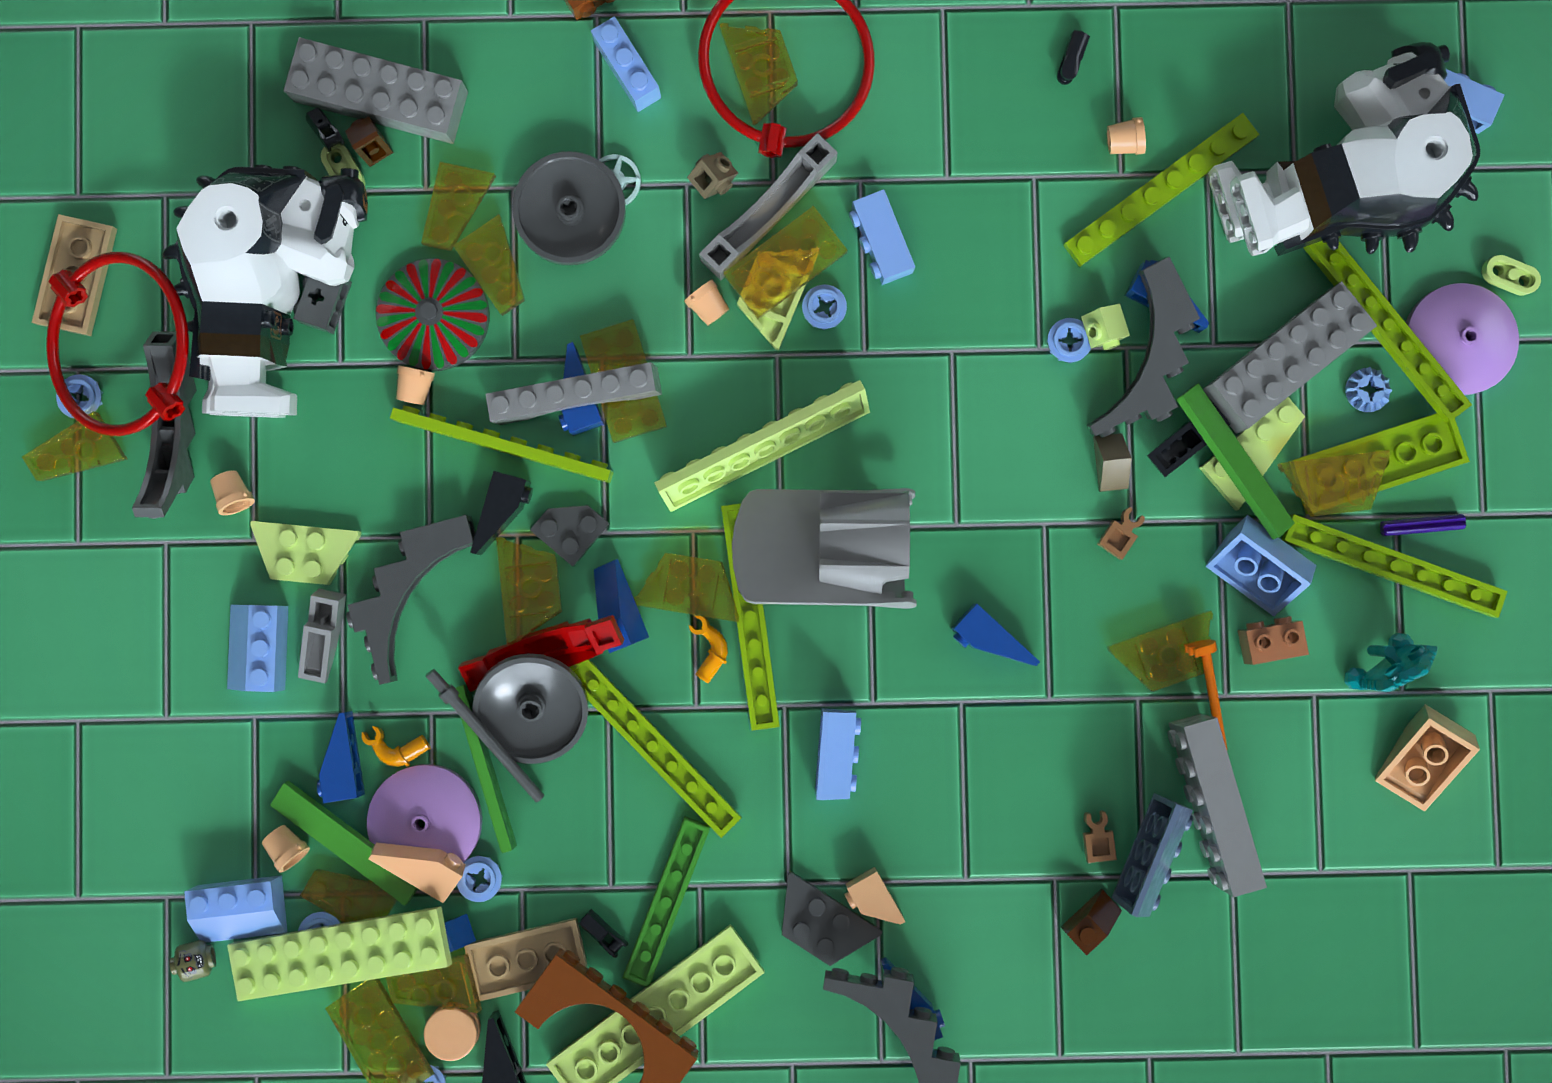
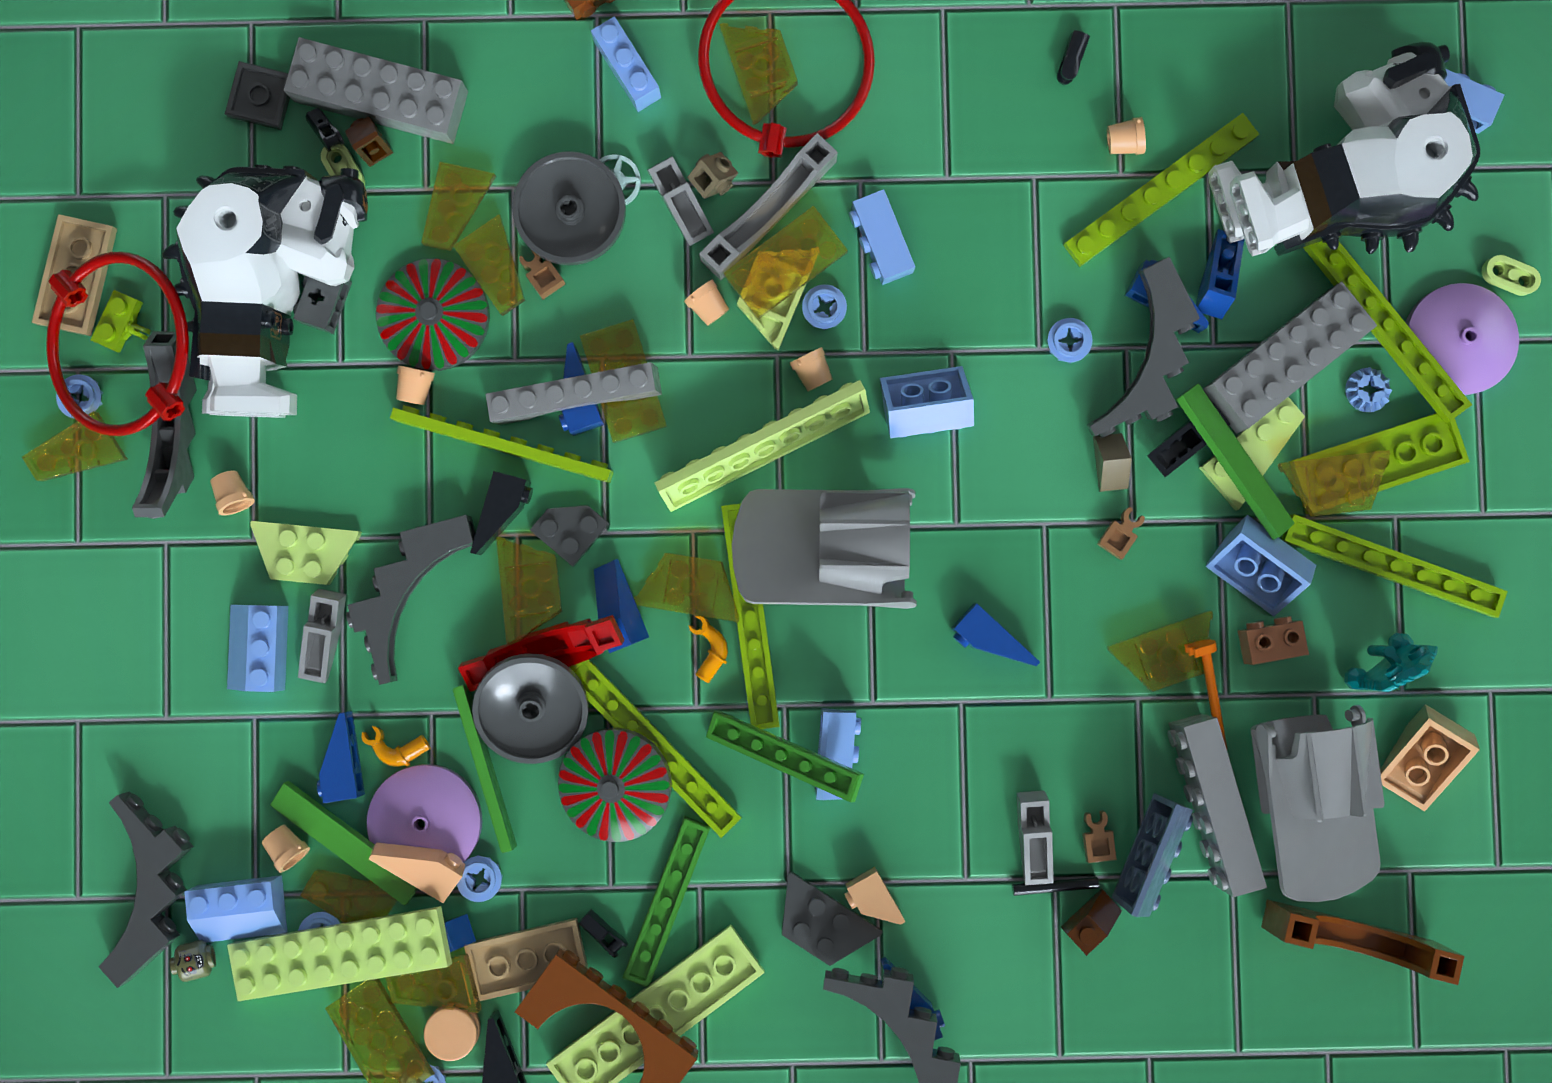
dark grey bar [426,669,544,803] -> none
yellowish green brick [1081,304,1130,350] -> none
dark purple axle [1380,514,1466,536] -> none
none -> lime plate [90,290,150,353]
none -> dark grey arch [99,791,194,988]
none -> dark grey tile [225,61,290,130]
none -> medium nougat plate [519,250,565,300]
none -> dish [558,728,672,842]
none -> light grey slope [647,156,714,246]
none -> bright green tile [706,711,864,802]
none -> light nougat piece [790,347,833,391]
none -> light blue slope [880,366,974,438]
none -> black bar [1012,877,1099,896]
none -> light grey slope [1017,790,1054,885]
none -> blue slope [1196,229,1244,319]
none -> light grey piece [1251,705,1385,902]
none -> dark orange arch [1261,899,1465,985]

